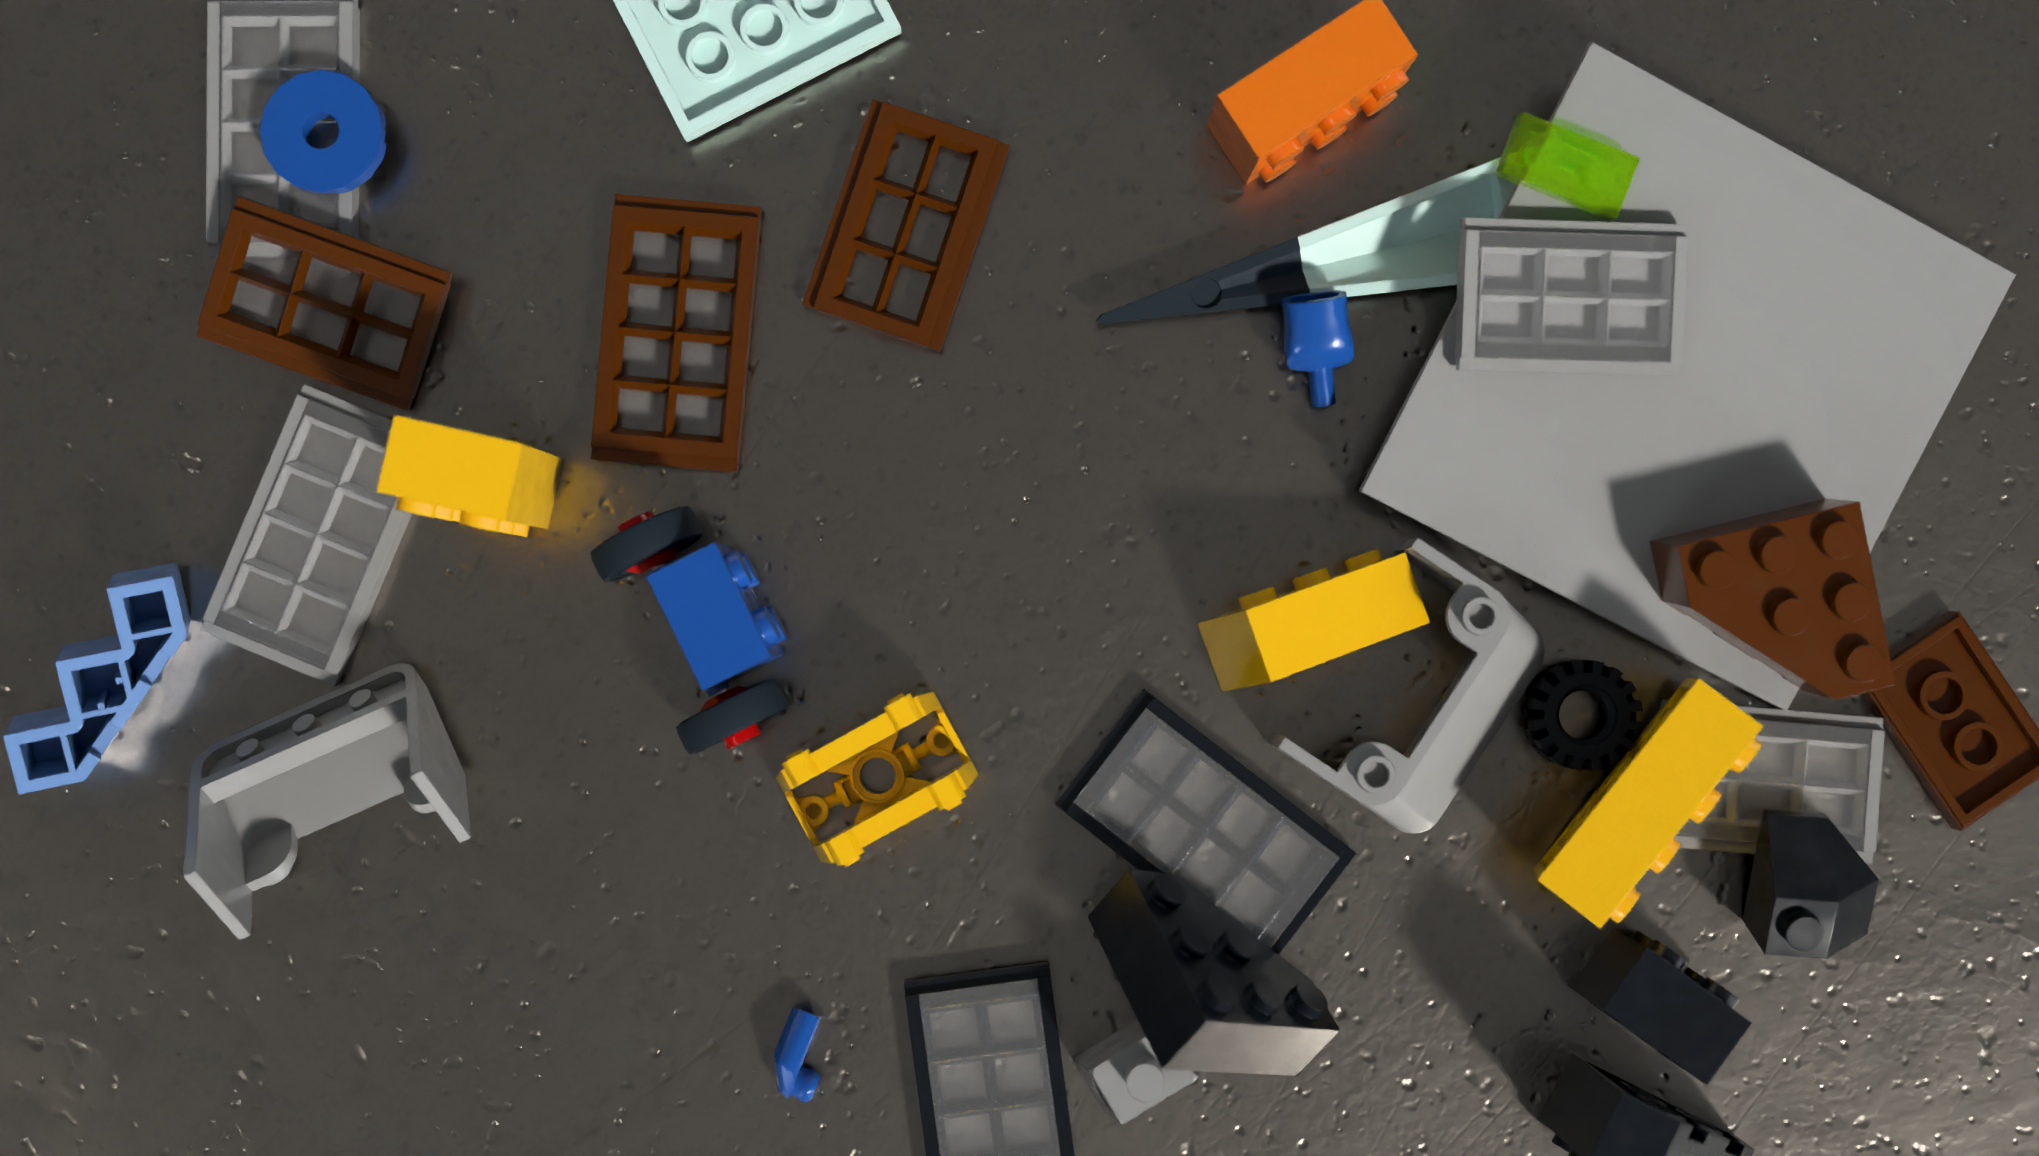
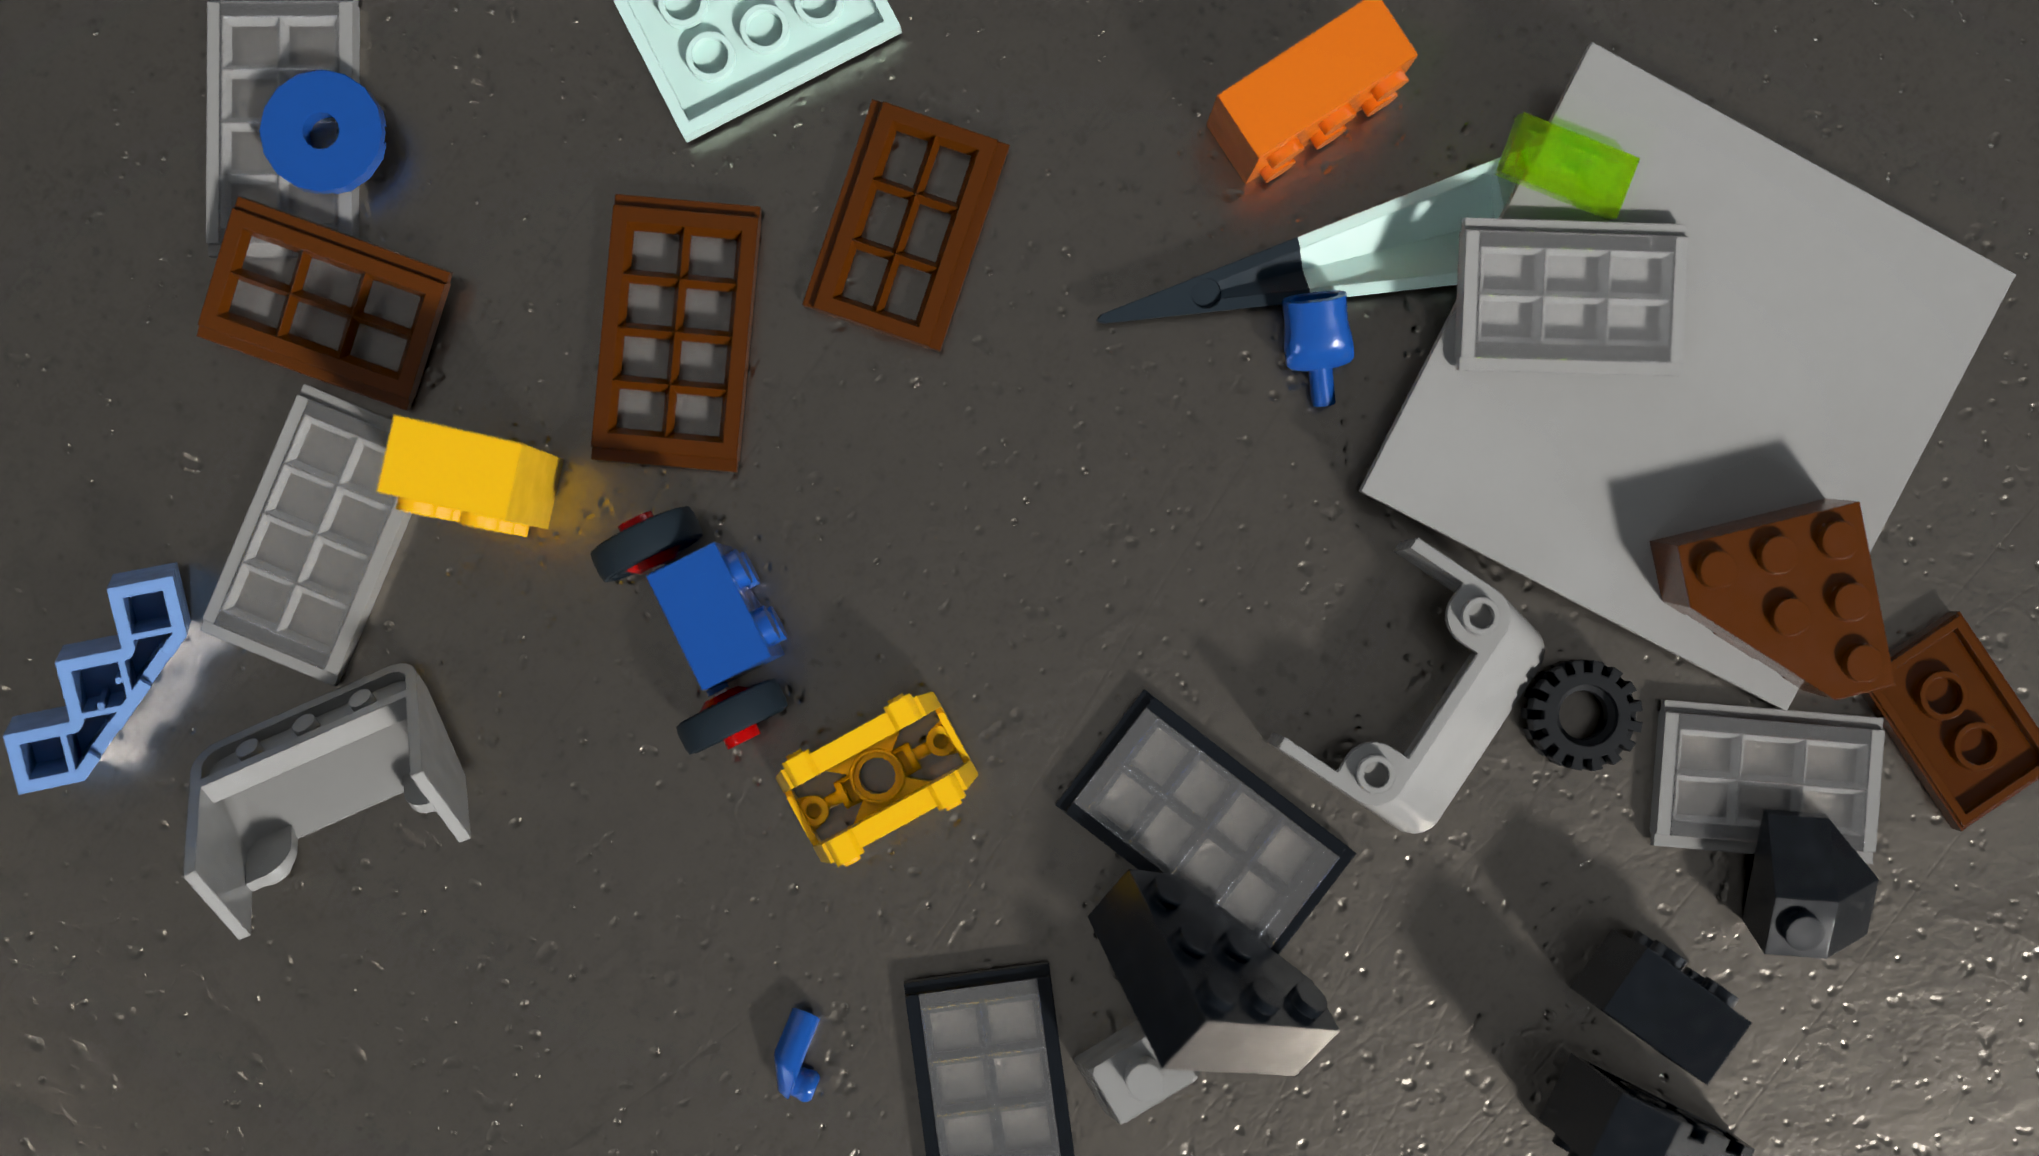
yellow wedge [1198,548,1430,692] -> none
yellow brick [1534,677,1764,929] -> none

